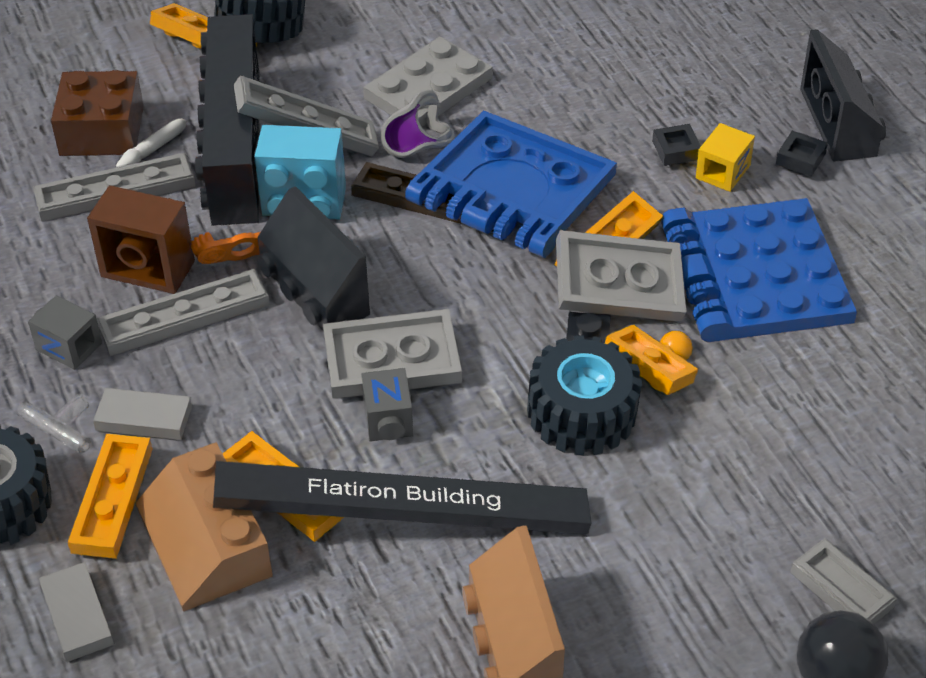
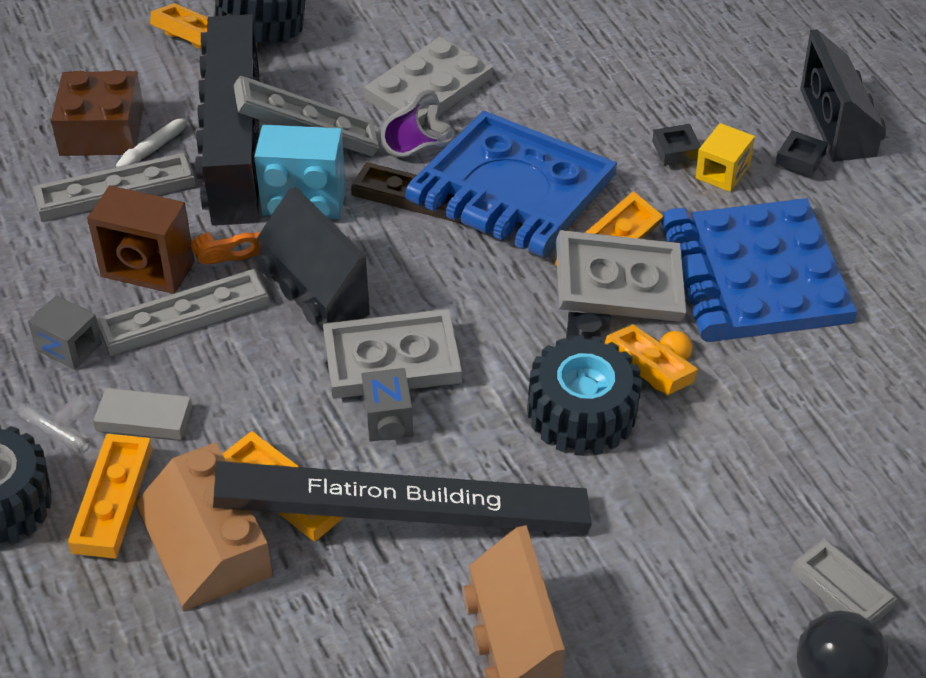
light grey tile [38,562,114,662] -> none

